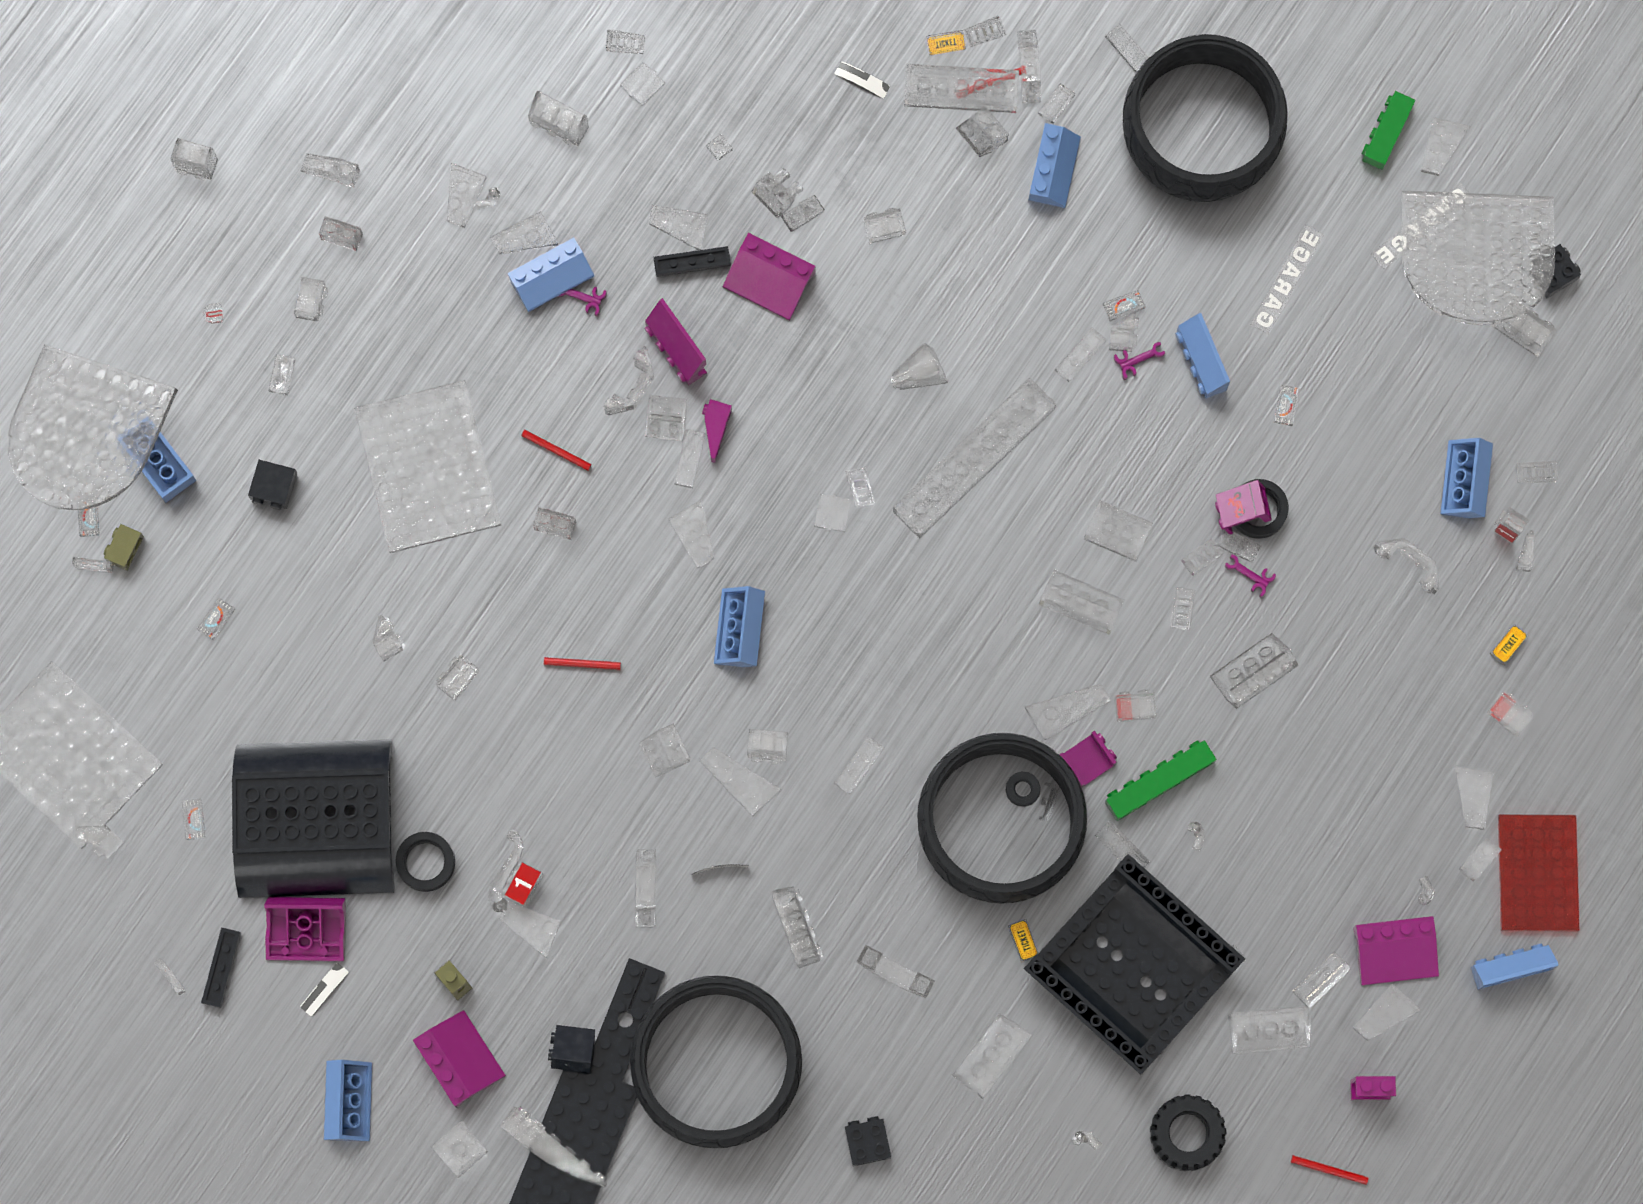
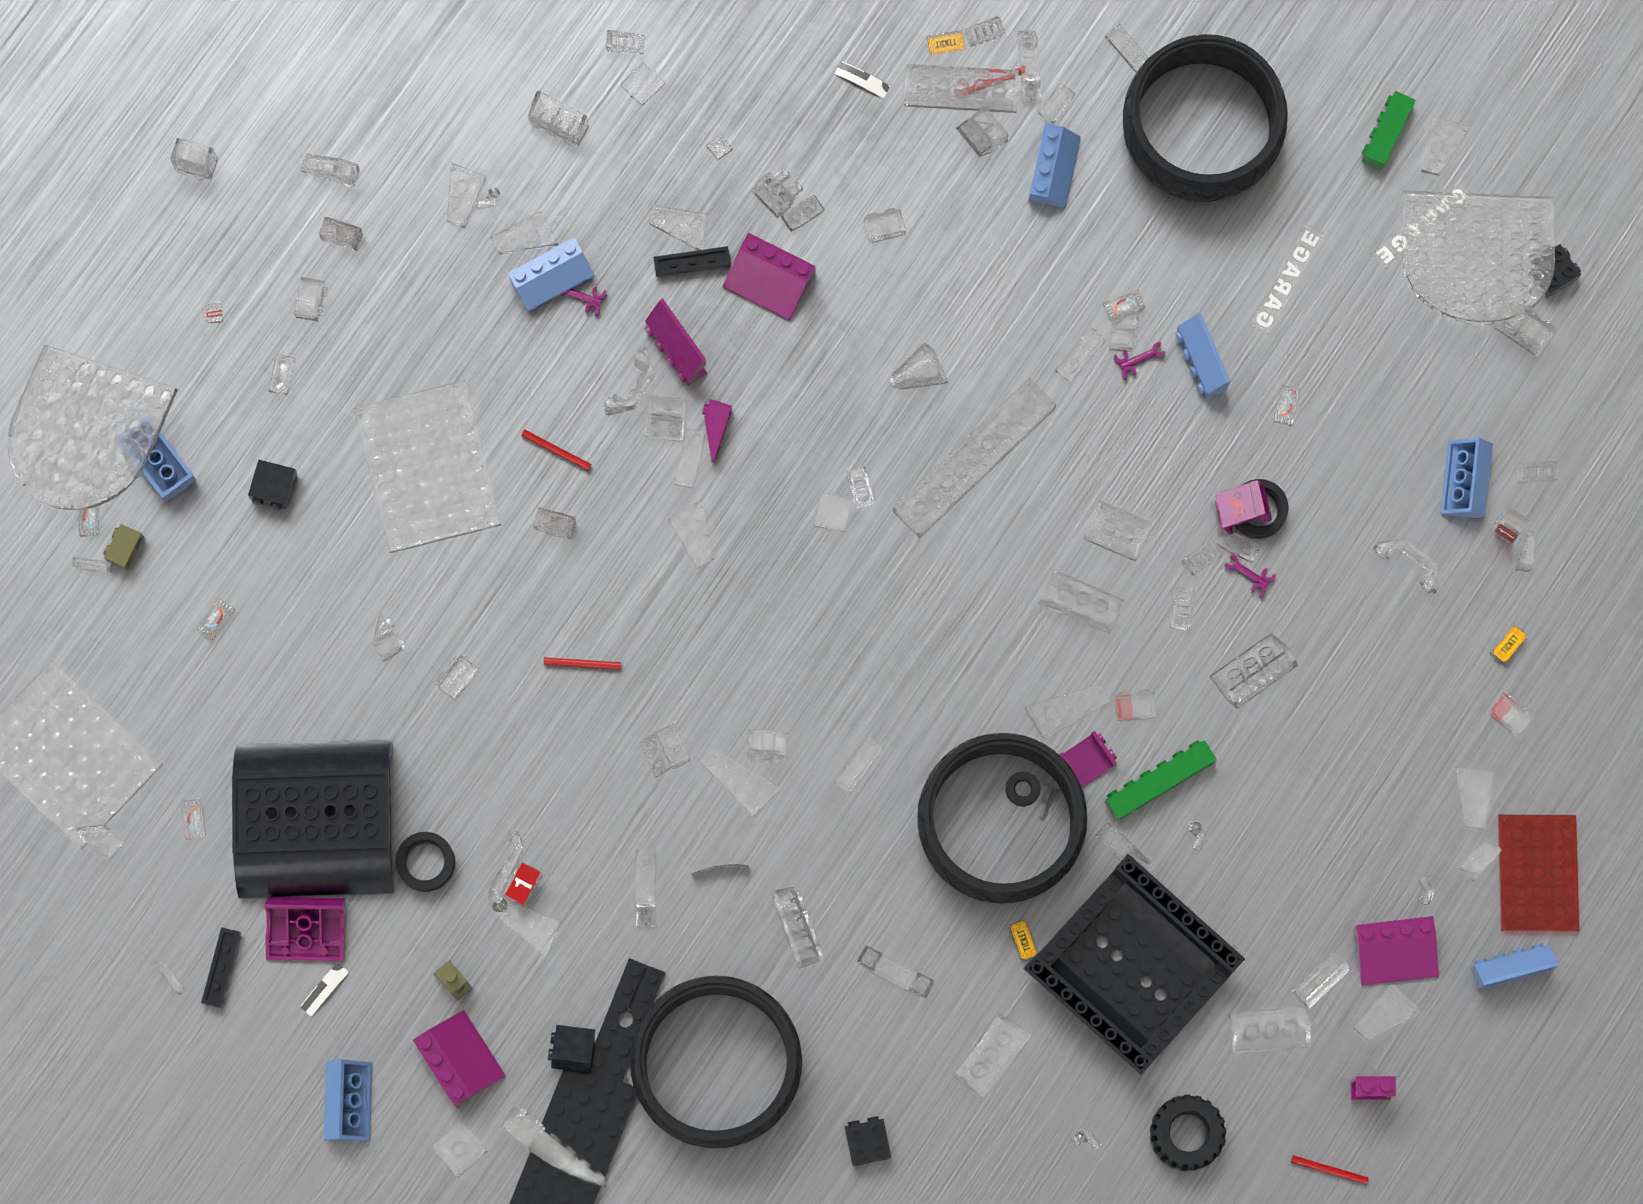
medium blue slope [714,586,765,667] -> none

